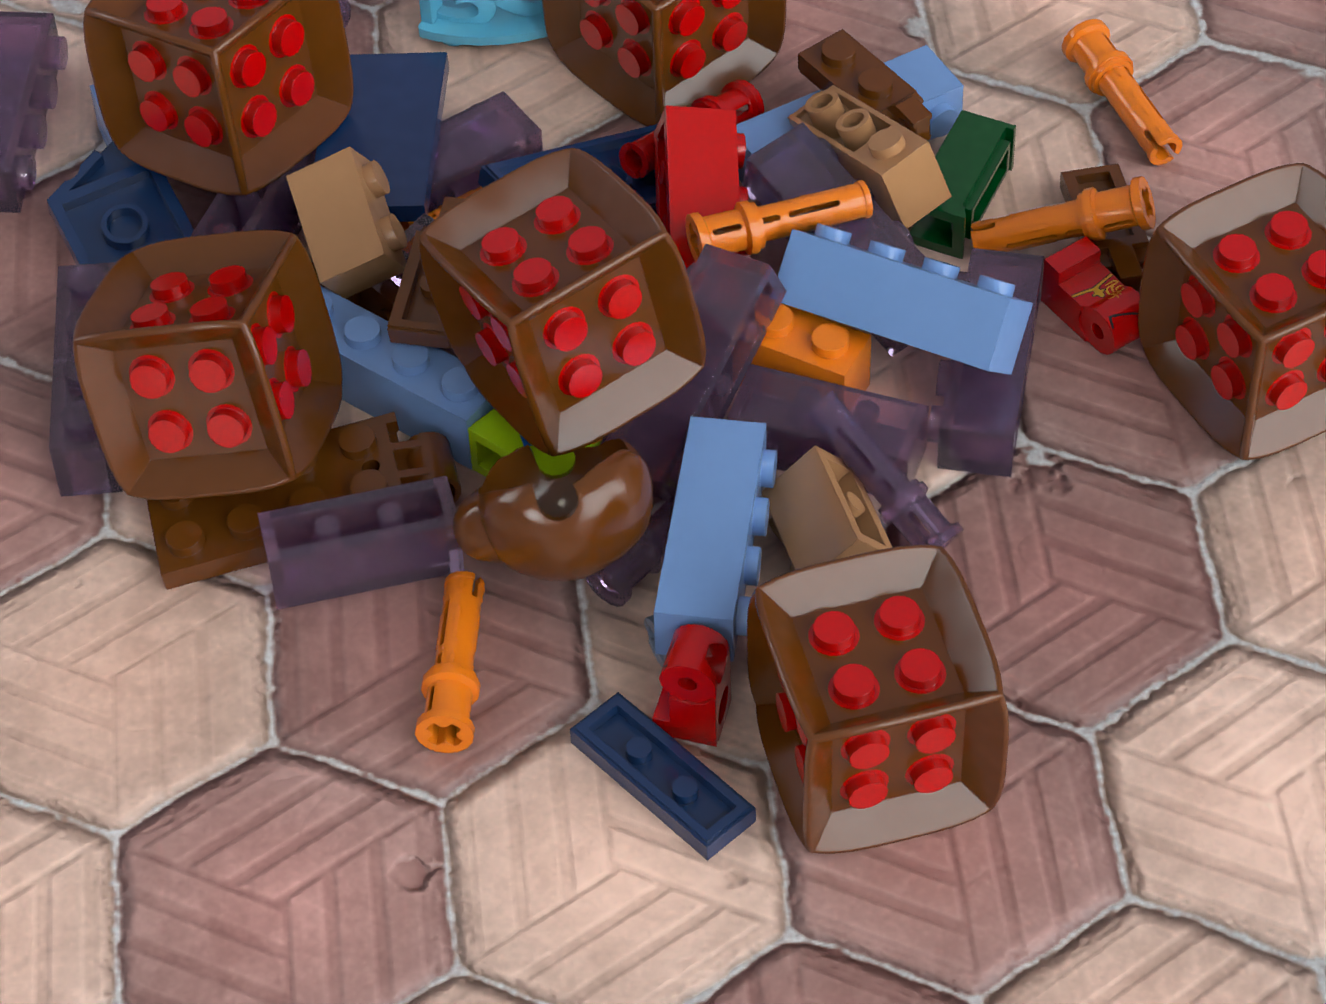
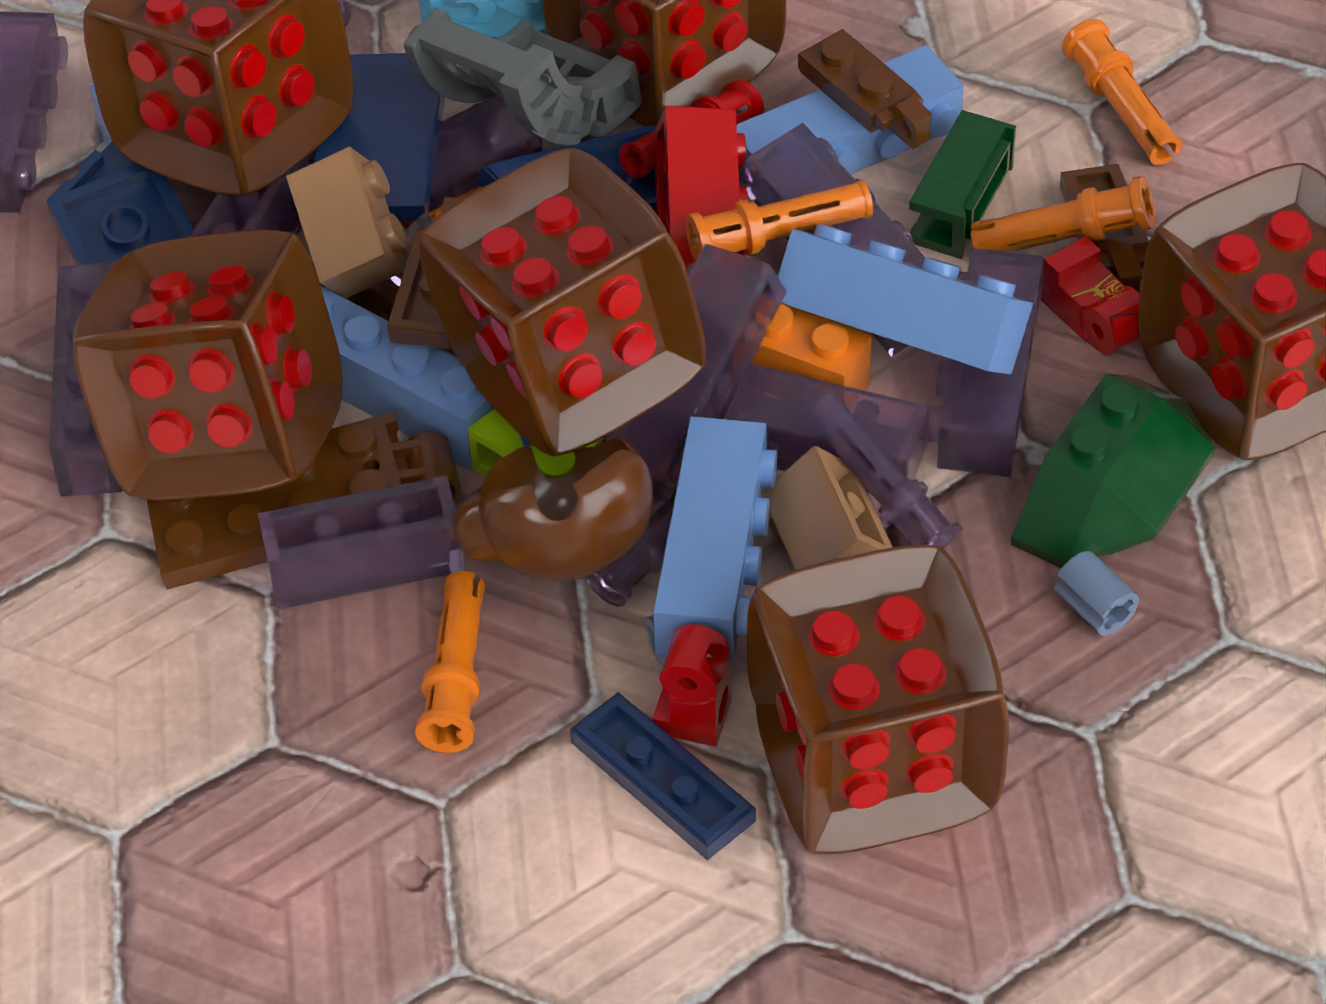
medium nougat slope [788,85,952,230] -> none
none -> dark grey fence [404,8,642,146]
none -> dark green wedge [1011,374,1215,568]
none -> sand blue piece [1053,551,1139,636]

